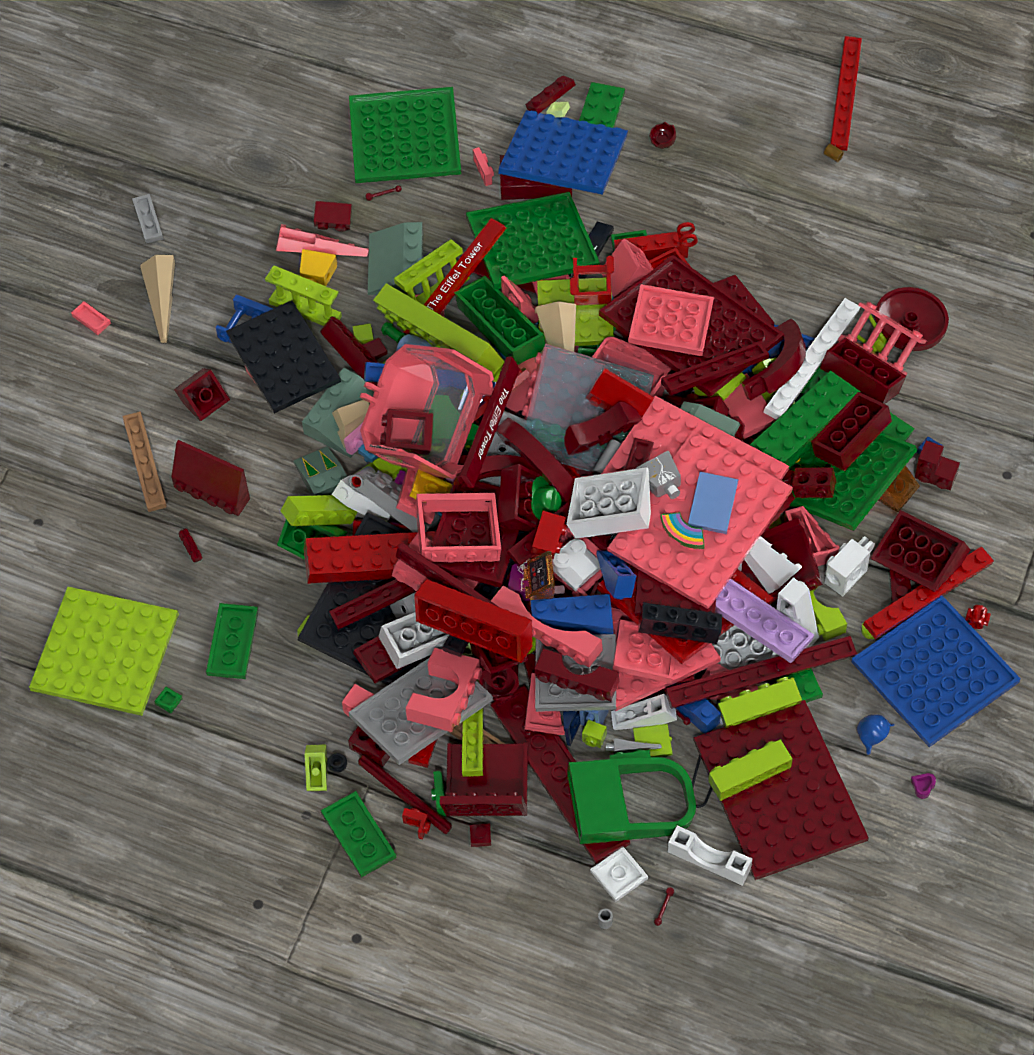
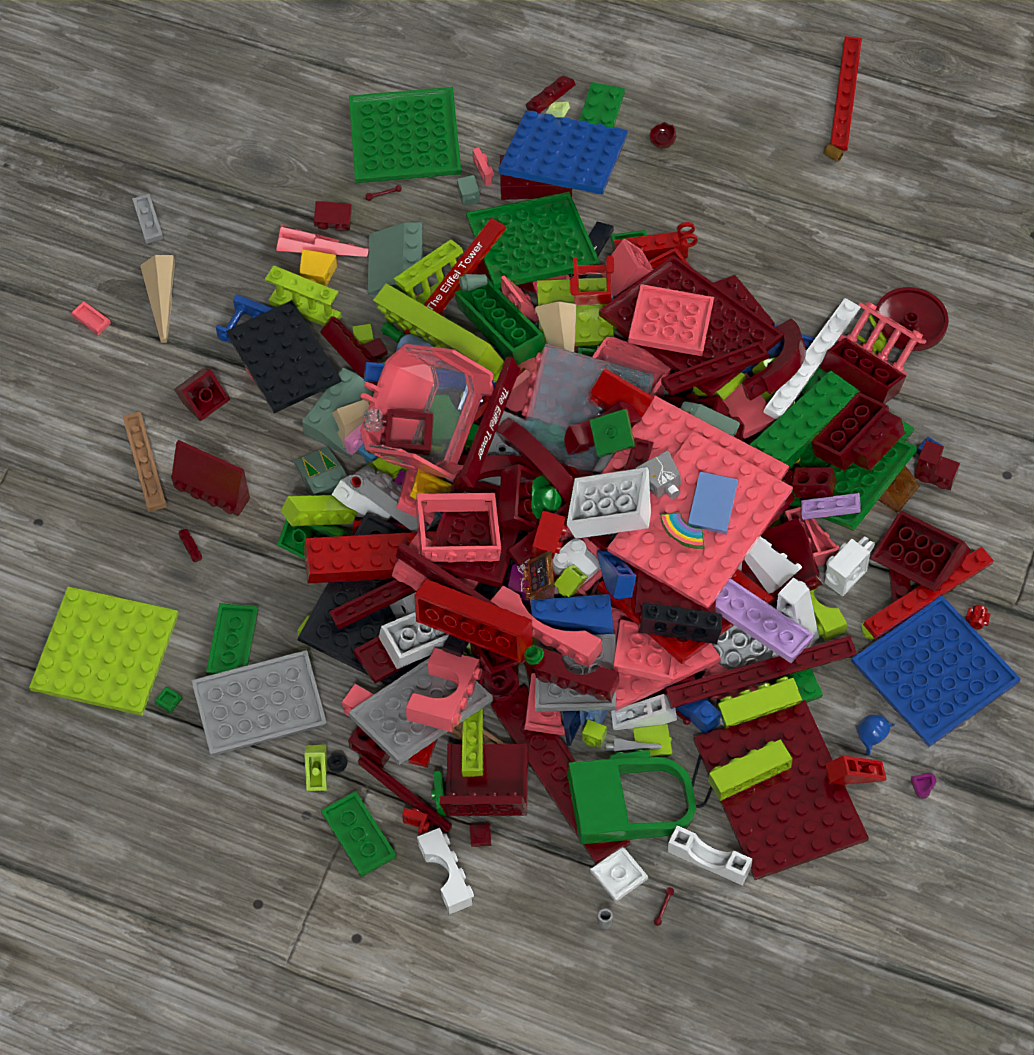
none -> light grey plate [191,650,327,756]
none -> clear wheel [364,408,383,432]
none -> white arch [417,828,474,915]
none -> sand green brick [457,175,480,206]
none -> sand green cone [459,274,487,292]
none -> green plate [524,645,544,665]
none -> lime brick [554,564,588,597]
none -> green plate [590,409,636,458]
none -> lavender tile [801,493,861,520]
none -> red slope [825,755,887,785]
none -> dark red brick [851,411,905,471]

